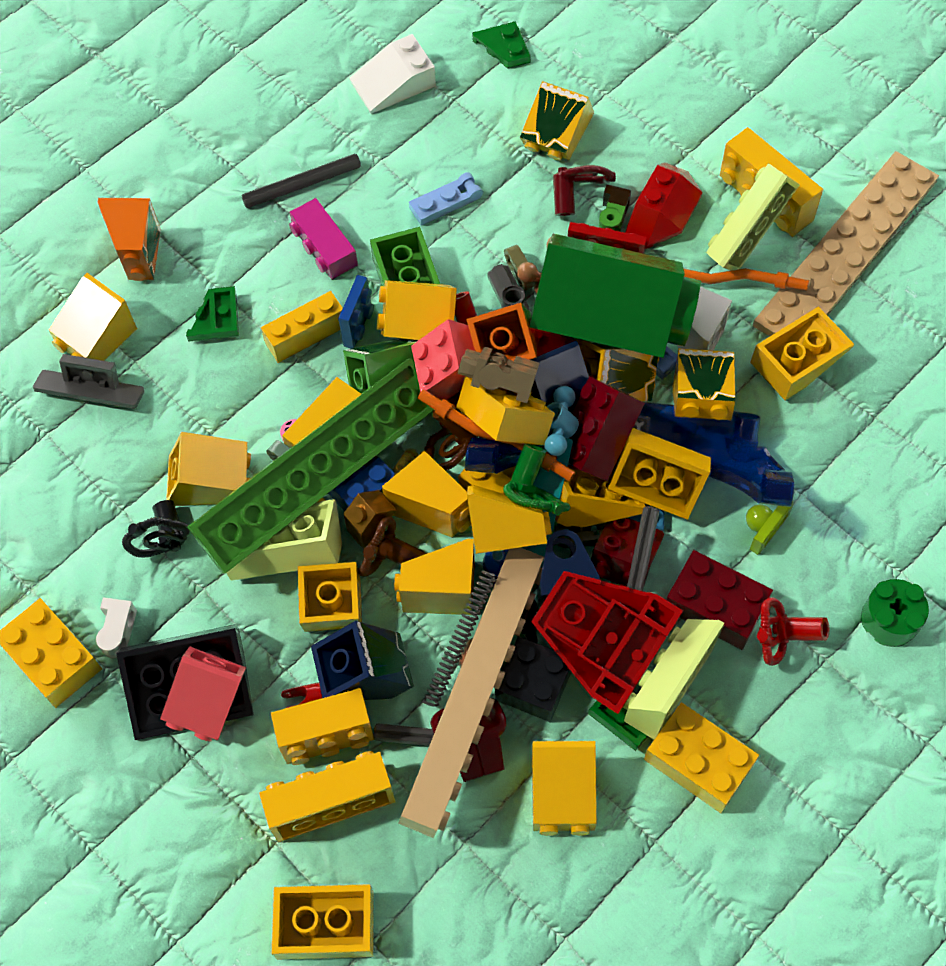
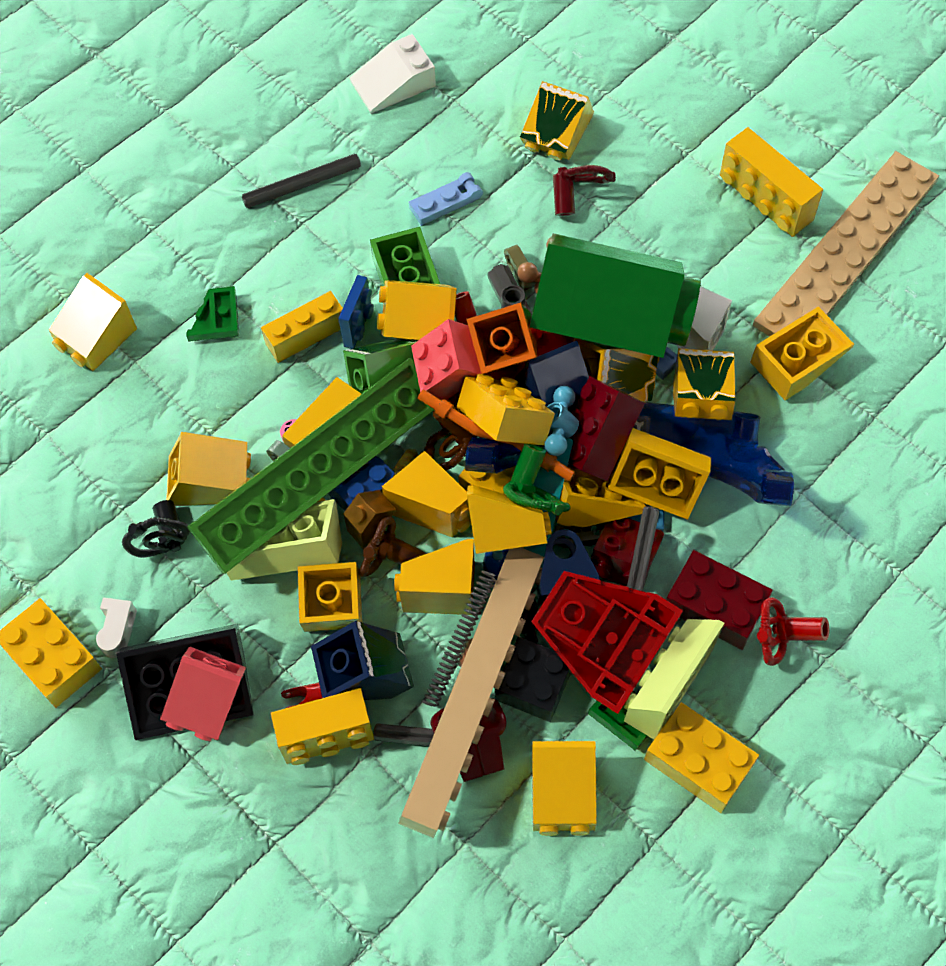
dark grey bracket [33,354,144,409] -> none
orange slope [97,198,161,281] -> none
yellow brick [259,751,396,842] -> none
yellow brick [272,884,374,960] -> none
dark pink brick [289,198,358,280] -> none
dark tan hips [457,347,539,403] -> none
green wing [472,21,531,69] -> none
red plate [568,222,647,254] -> none
leg [599,185,631,231] -> none
red wedge [625,162,703,249] -> none
orange bar [684,268,809,291] -> none
yellowish green slope [706,163,800,270] -> none
lime tile [746,497,794,555] -> none
green brick [861,579,929,647] -> none

